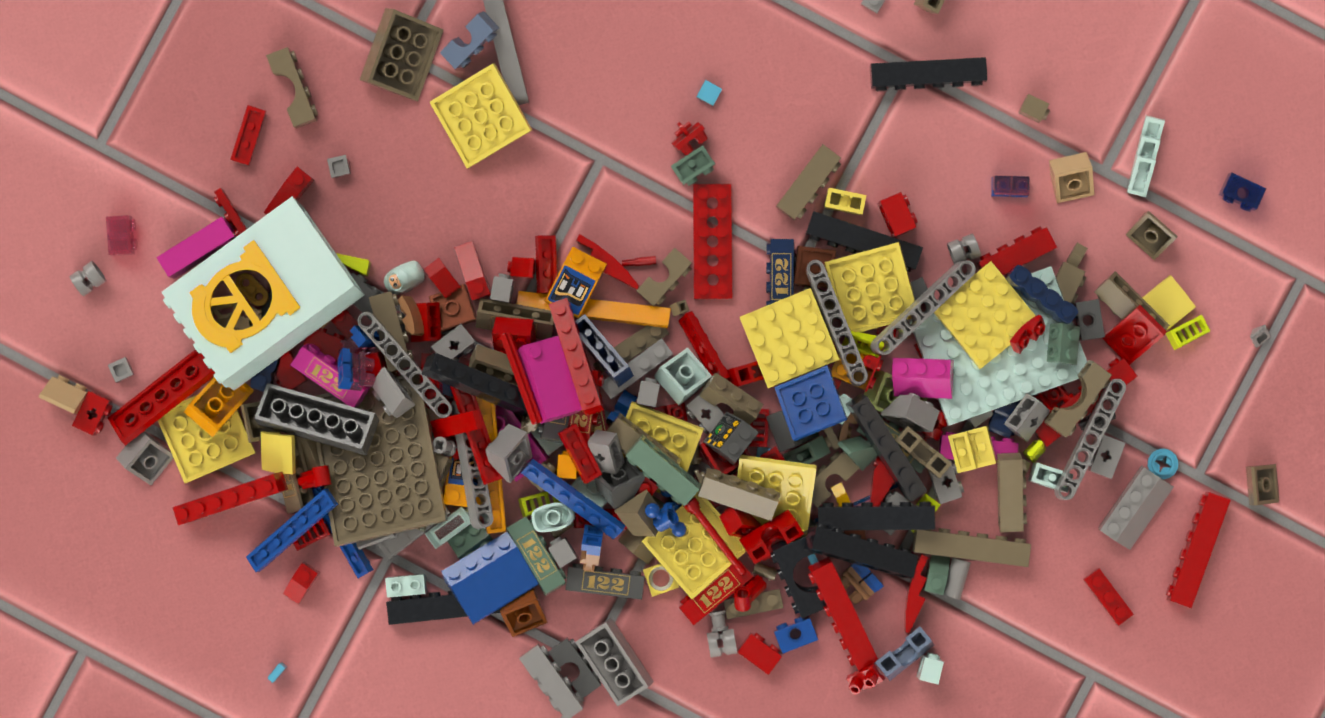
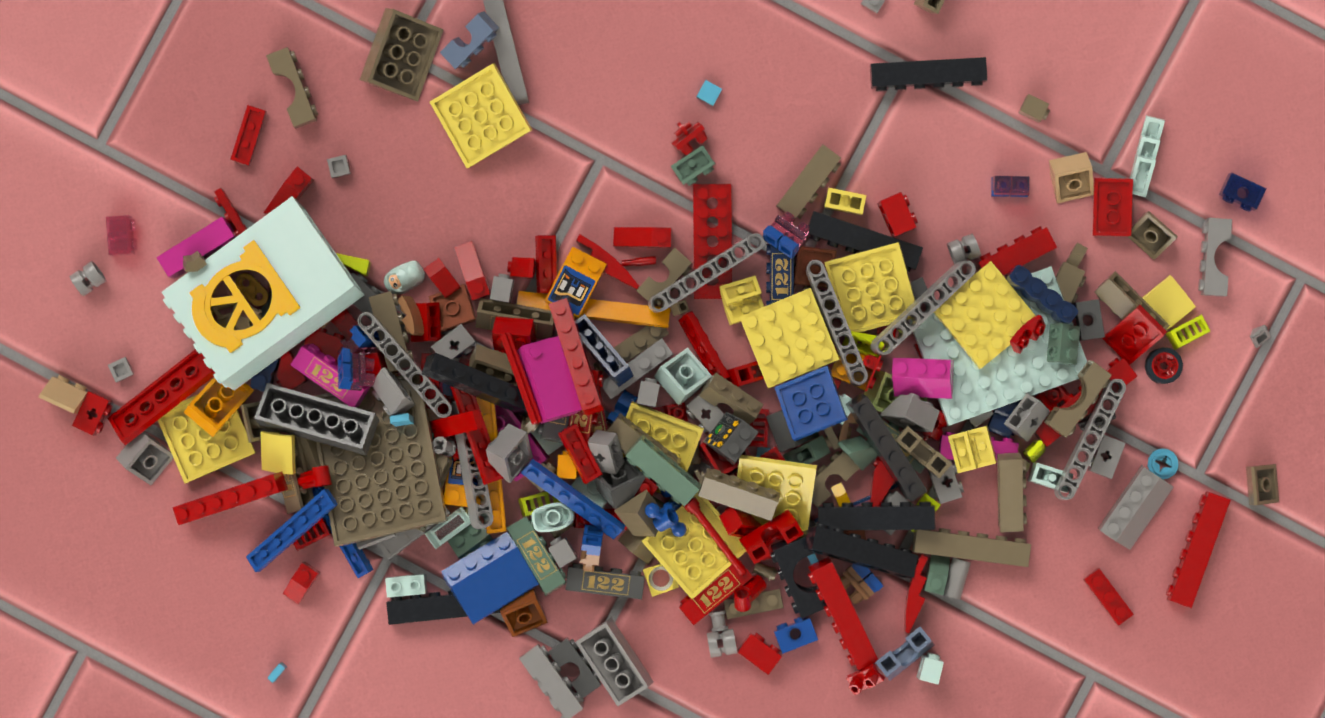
none -> dark tan piece [183,251,207,272]
none -> medium azure tile [390,413,414,427]
none -> red slope [613,227,671,248]
none -> light grey beam [648,233,764,313]
none -> light yellow slope [719,276,764,325]
none -> hips [763,212,809,259]
none -> red plate [1093,178,1134,237]
none -> wheel [1145,347,1183,384]
none -> light grey arch [1198,218,1232,297]

